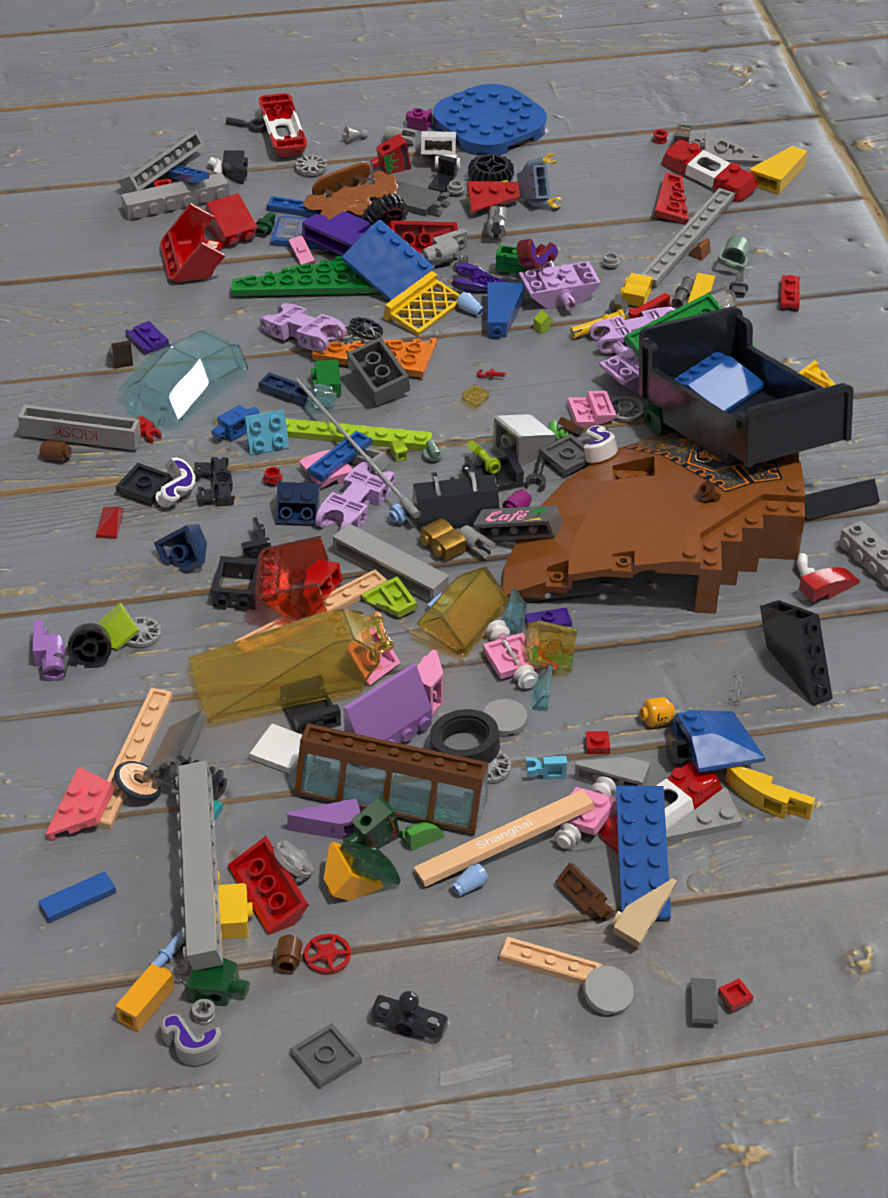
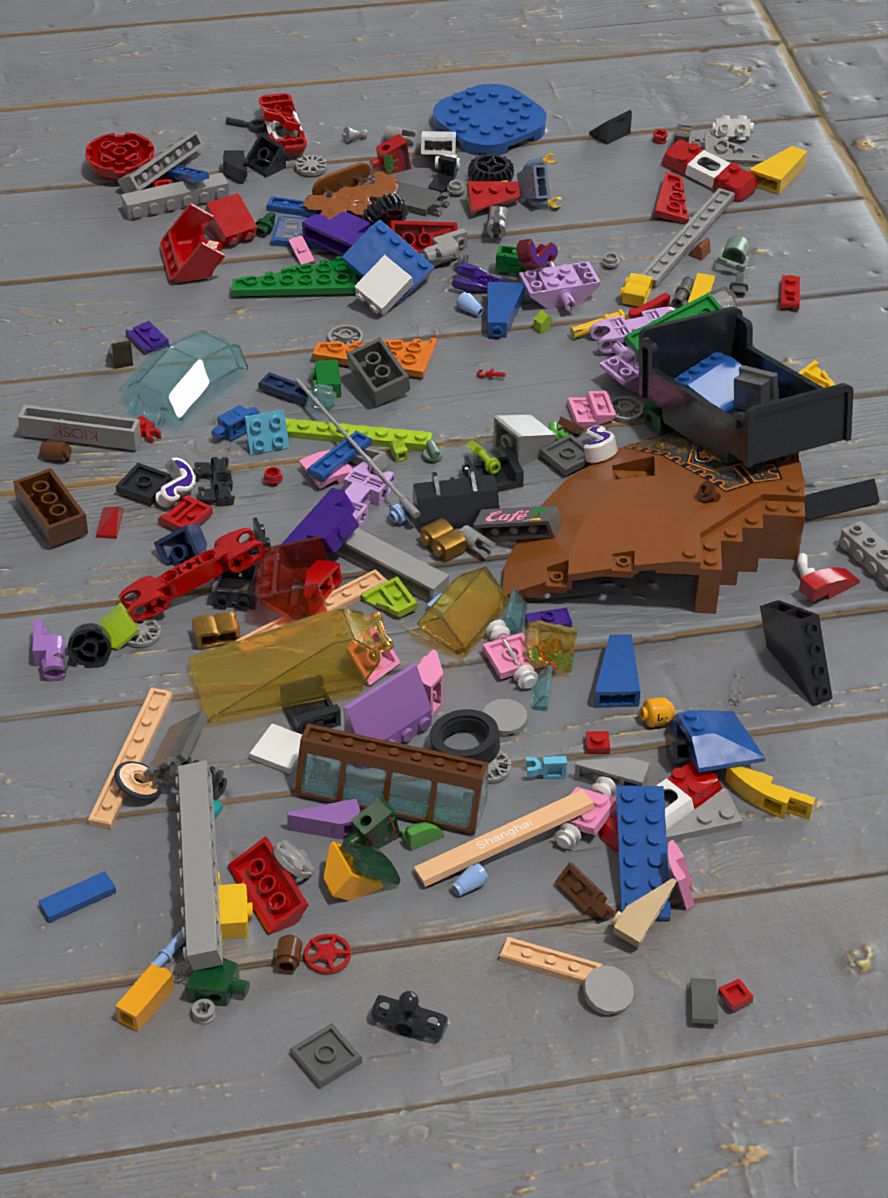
coral wing [45,768,115,840] -> none
light grey animal [161,1014,222,1066] -> none
white arm [207,157,223,174] -> none
lavender piece [260,303,347,352] -> none
dark blue slope [276,482,321,525] -> none
black wheel [348,317,383,340] -> none
yellow fence [383,271,460,336] -> none
magenta brick [406,108,432,131] -> none
clear yellow plate [462,384,489,407] -> none
magenta brick [502,489,532,508] -> none
pearl dark grey piece [526,456,546,492] -> none
dark grey piece [609,294,628,313] -> none
none -> reddish brown brick [13,468,88,548]
none -> red brick [85,132,155,181]
none -> red piece [118,528,266,621]
none -> red plate [158,495,213,530]
none -> pearl gold brick [192,612,240,649]
none -> black slope [247,133,286,177]
none -> red plate [260,106,301,132]
none -> dark purple brick [280,488,359,563]
none -> white brick [355,255,413,316]
none -> black slope [589,109,632,145]
none -> blue slope [594,634,641,708]
none -> bright pink slope [668,840,695,910]
none -> white brick [712,115,754,140]
none -> flat silver plate [734,365,779,411]

